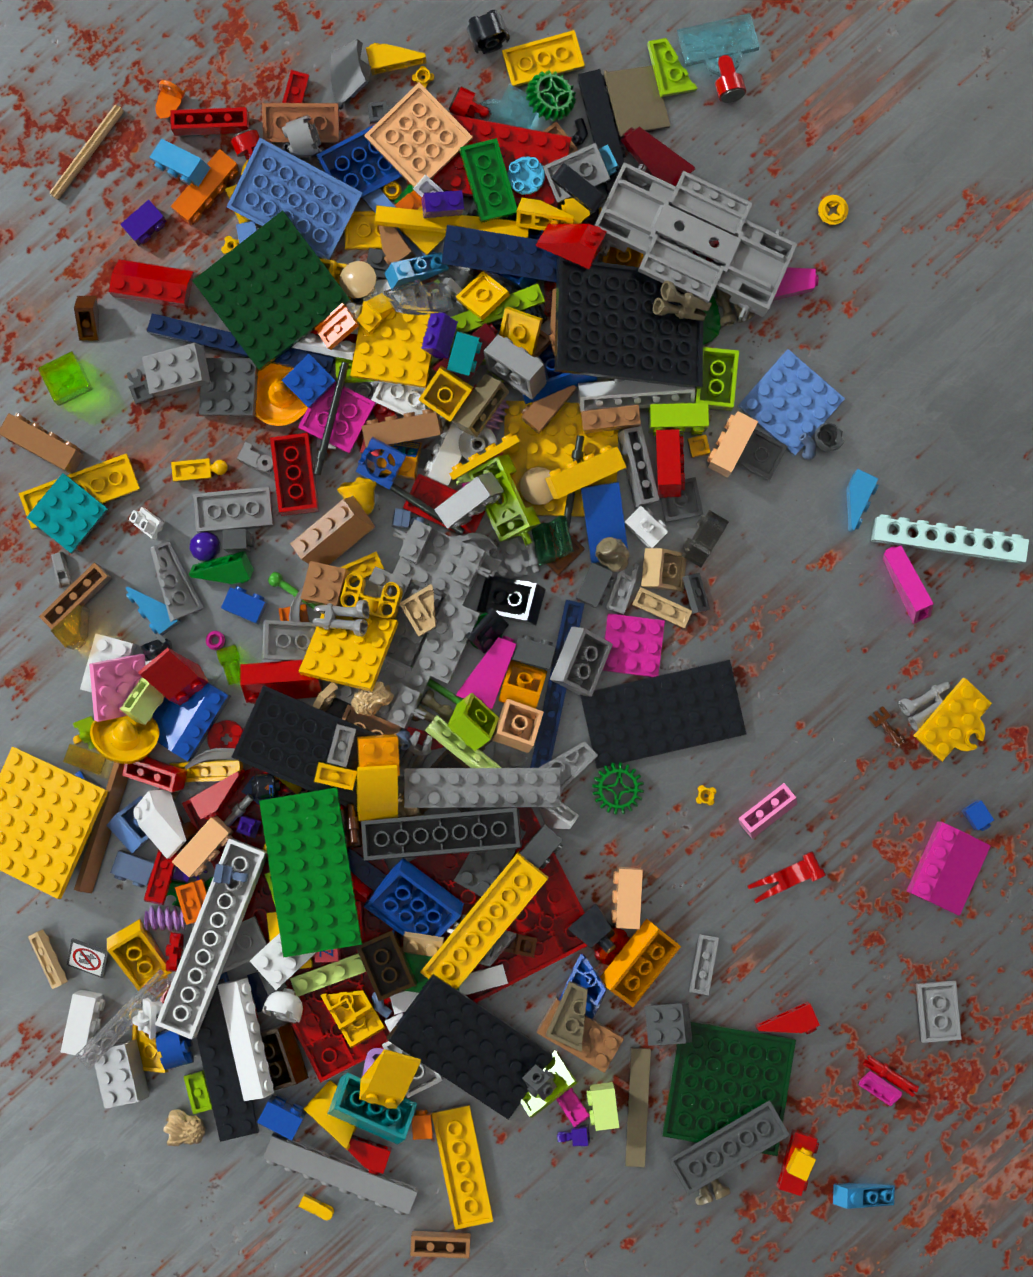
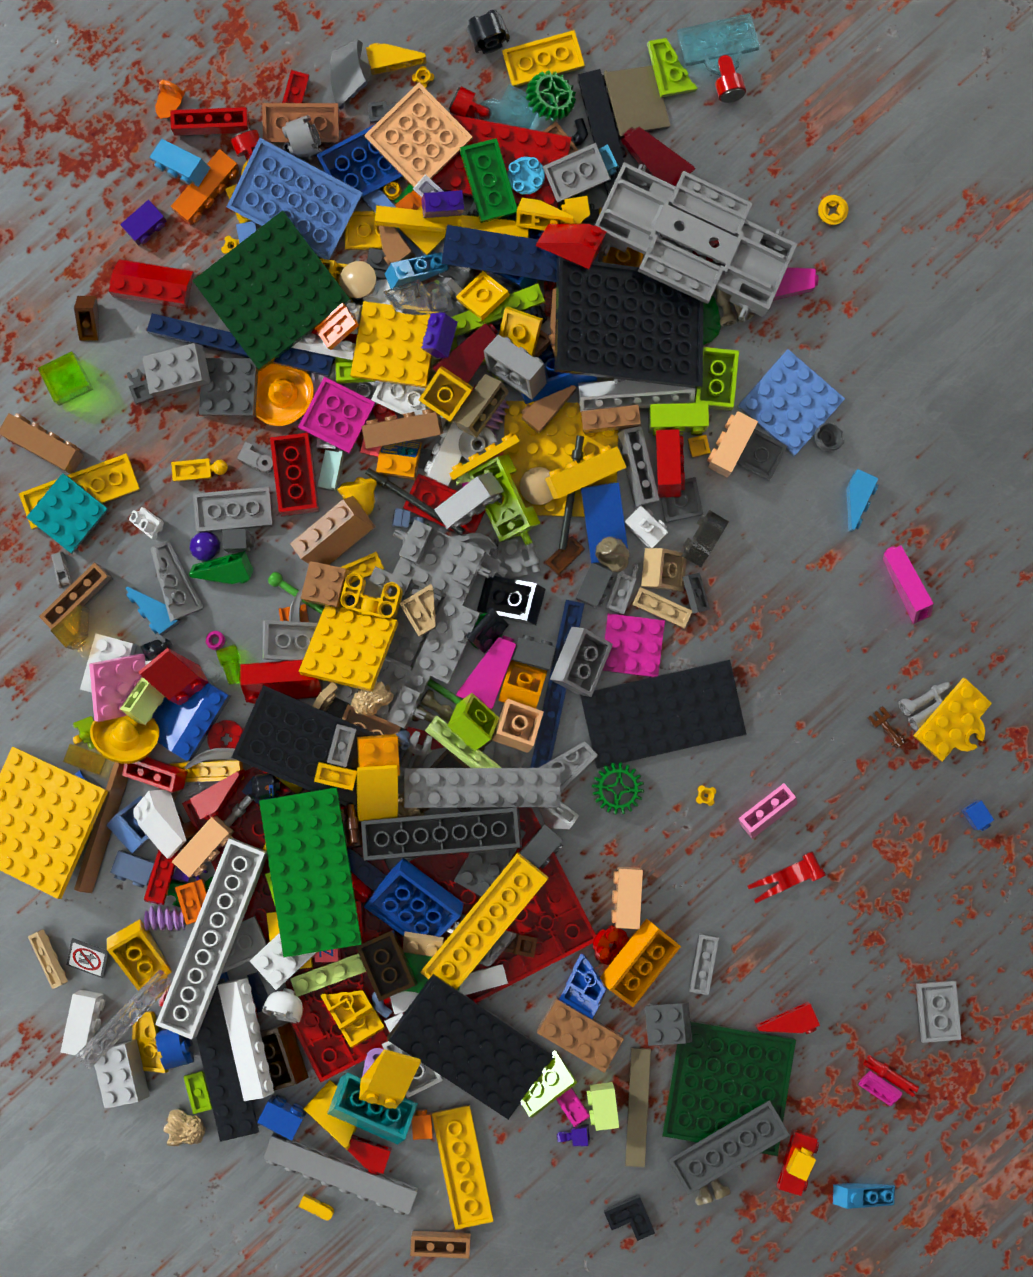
tan axle [50,105,124,200] -> none
white hips [132,998,164,1039] -> none
red plate [165,932,184,972] -> none
sand blue piece [213,864,248,884] -> none
blue brick [221,586,268,624] -> none
dark purple piece [236,815,262,838] -> none
blue plate [282,353,337,408] -> none
pearl dark grey bar [313,362,349,475] -> none
light grey piece [313,600,369,637] -> none
yellow slope [356,293,396,334] -> none
blue piece [356,437,407,490] -> none
teal brick [447,331,482,376] -> none
dark grey brick [522,1064,557,1100] -> none
clear green slope [531,515,574,565] -> none
dark tan wing [545,981,588,1052] -> none
black beam [551,163,606,214] -> none
black torso [568,904,616,954] -> none
dark tan piece [653,281,712,321] -> none
sand blue arm [799,433,816,460] -> none
light aqua brick [871,514,1029,564] -> none
dark pink slope [906,821,991,916] -> none
none -> light aqua panel [317,450,344,492]
none -> black plate [604,1195,655,1241]

